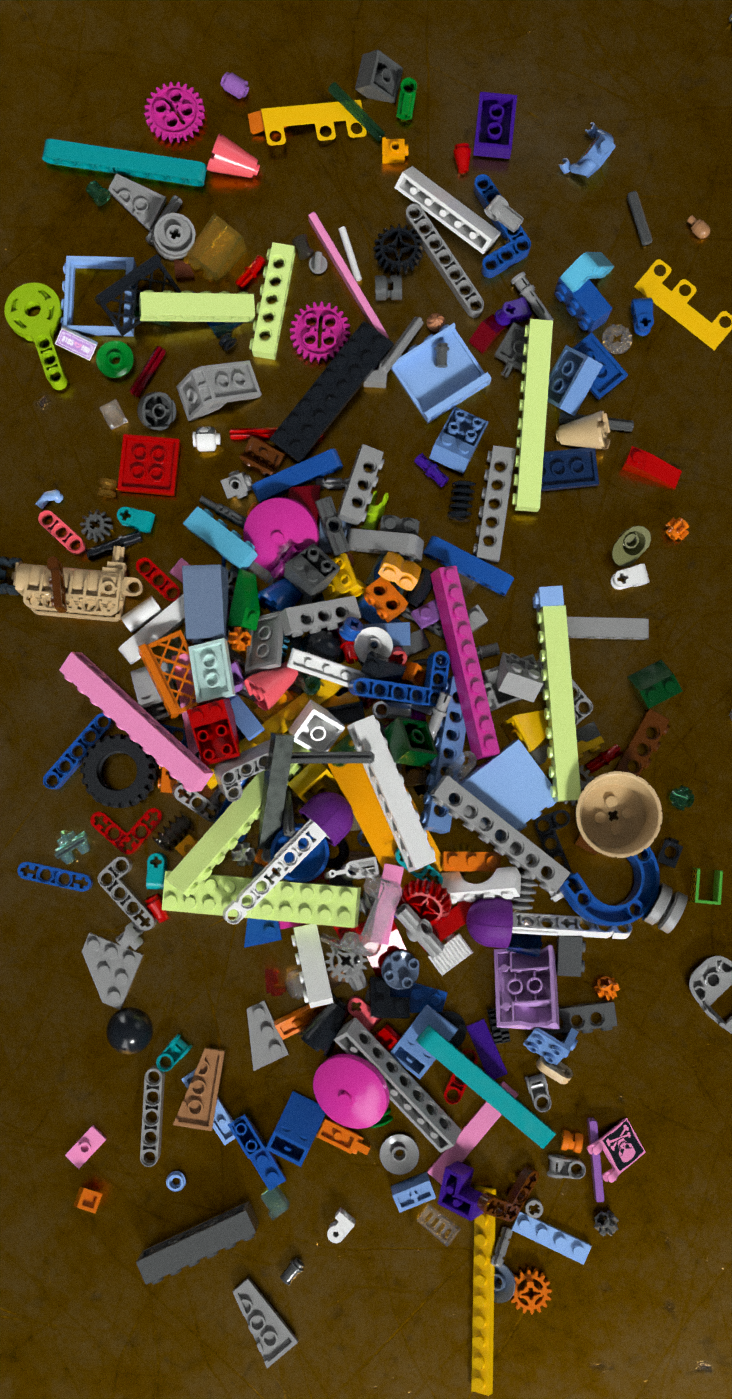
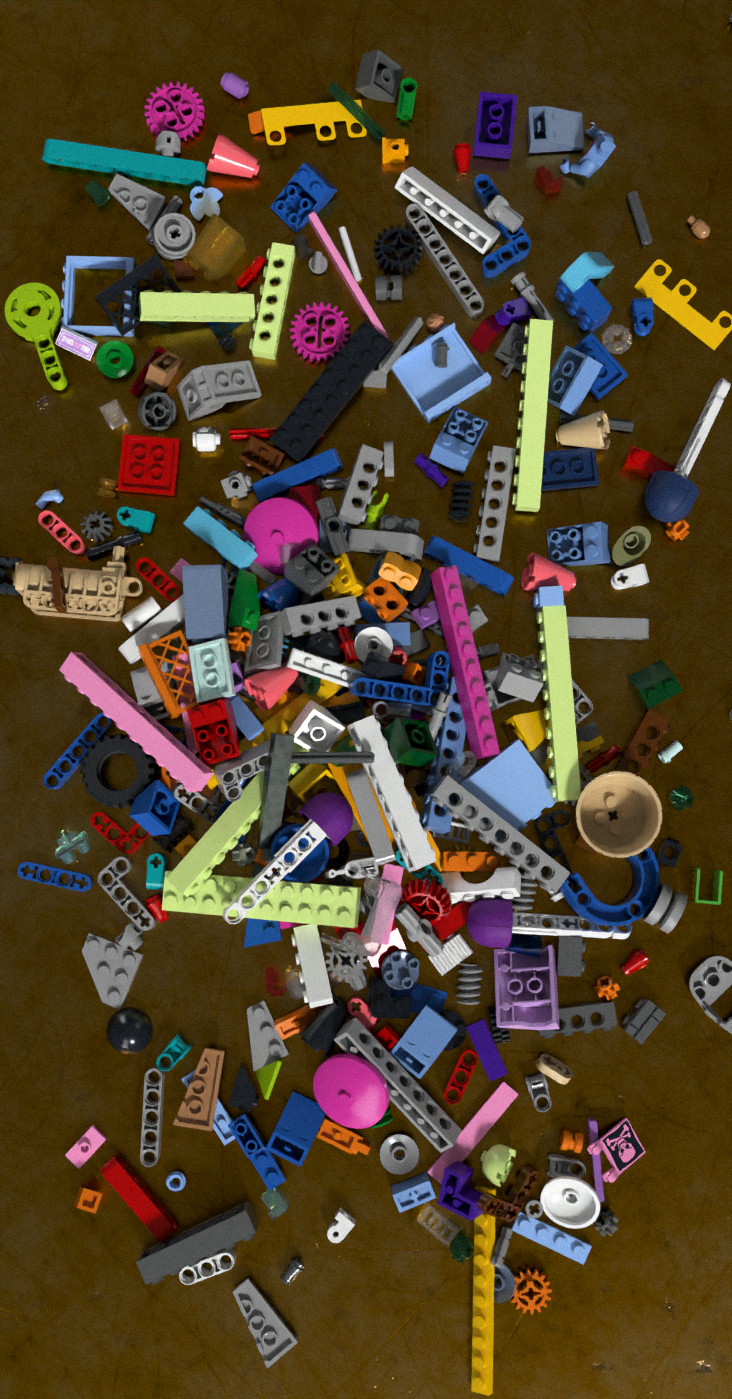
magenta pin [270,544,302,580] -> none
dark grey axle [282,790,295,837] -> none
blue wheel [339,617,363,641] -> none
teal beam [416,1025,556,1149] -> none
medium blue bracket [523,1027,578,1066] -> none
none -> red beam [100,1155,178,1243]
none -> blue slope [129,780,181,836]
none -> medium nougat slope [144,350,184,391]
none -> light grey piece [155,131,181,158]
none -> white beam [179,1248,236,1285]
none -> light blue plate [190,186,223,221]
none -> black slope [228,1064,260,1112]
none -> lime slope [255,1058,283,1100]
none -> blue slope [270,162,338,233]
none -> light grey beam [346,768,396,866]
none -> light grey beam [383,441,394,477]
none -> white slope [429,821,471,845]
none -> clear green gear [449,1236,474,1263]
none -> light grey piece [455,962,483,1005]
none -> yellowish green cylinder [480,1144,516,1187]
none -> coral cone [521,553,577,591]
none -> sand blue slope [526,106,585,153]
none -> clear red bracket [535,165,564,195]
none -> white dish [541,1176,600,1229]
none -> medium blue slope [547,521,611,566]
none -> red cone [620,948,650,976]
none -> dark grey brick [621,997,666,1044]
none -> piece [645,378,731,522]
none -> light aqua pin [658,740,683,763]

